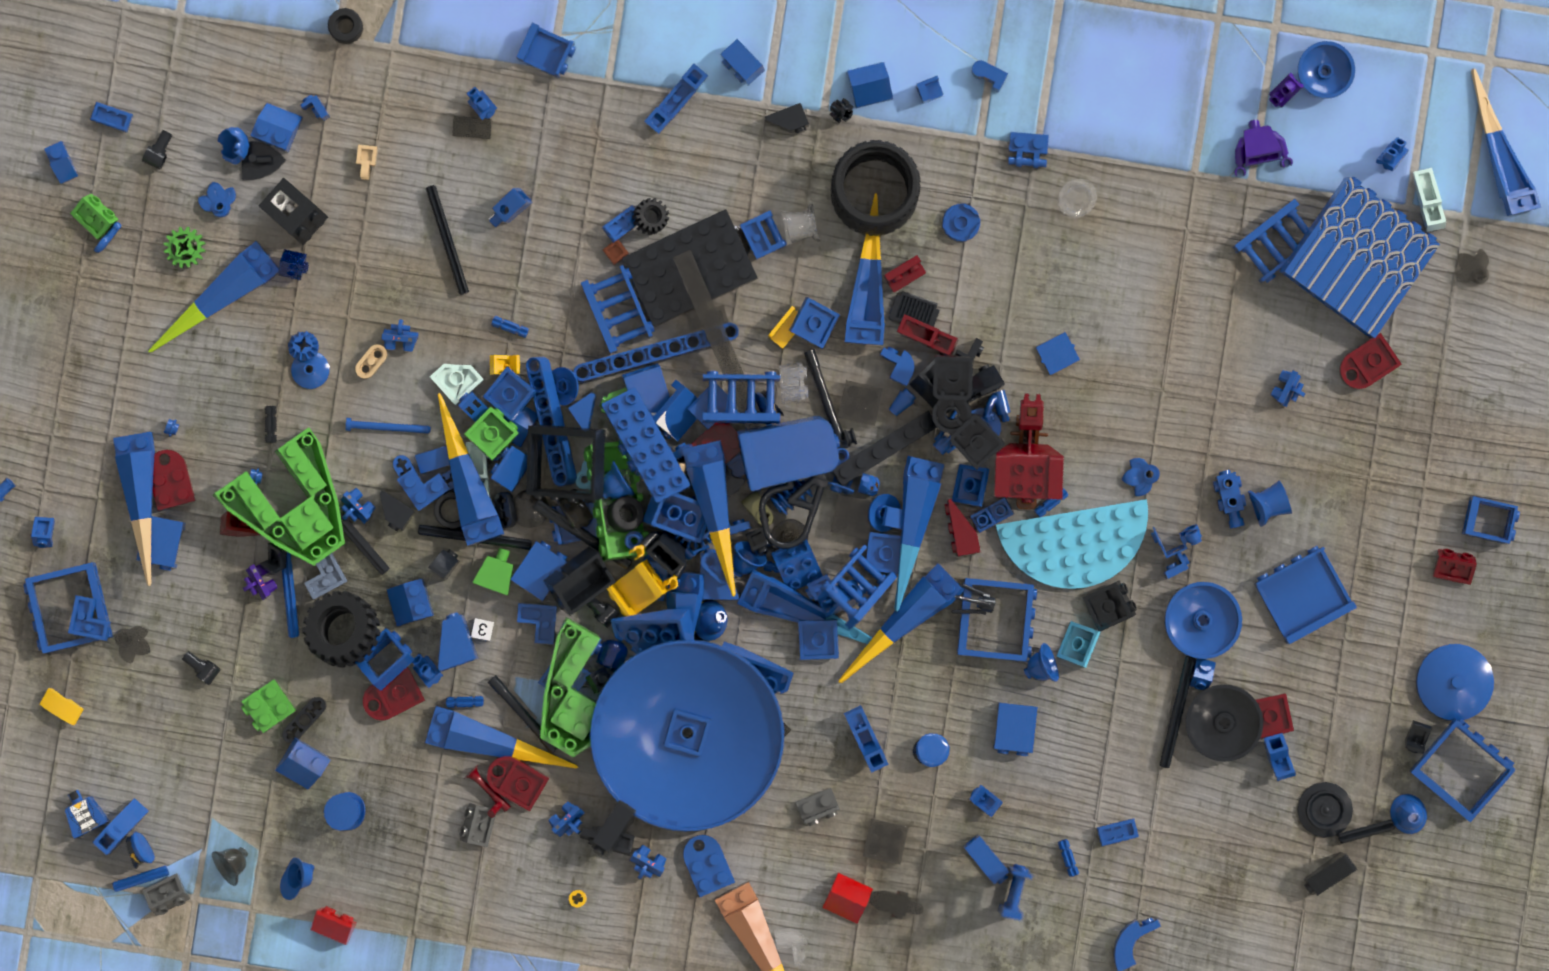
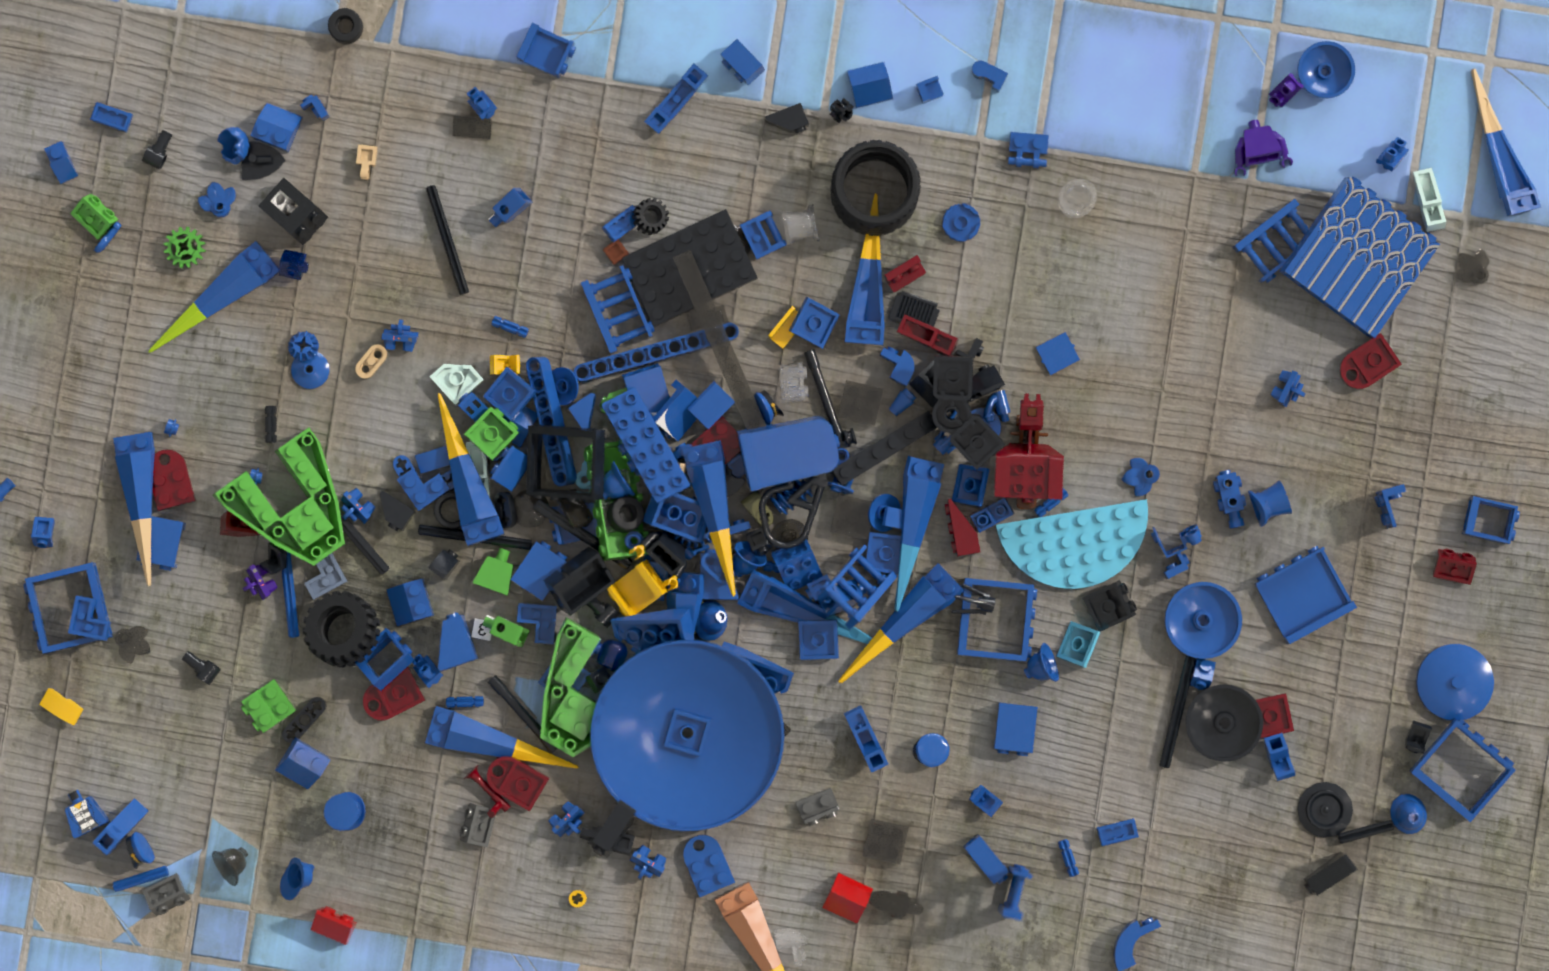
blue bar [346,418,431,433] -> none
blue fence [703,371,780,424] -> none
blue rock [858,473,880,496] -> none
none -> bright green torso [483,615,530,647]
none -> blue bracket [1374,484,1406,529]

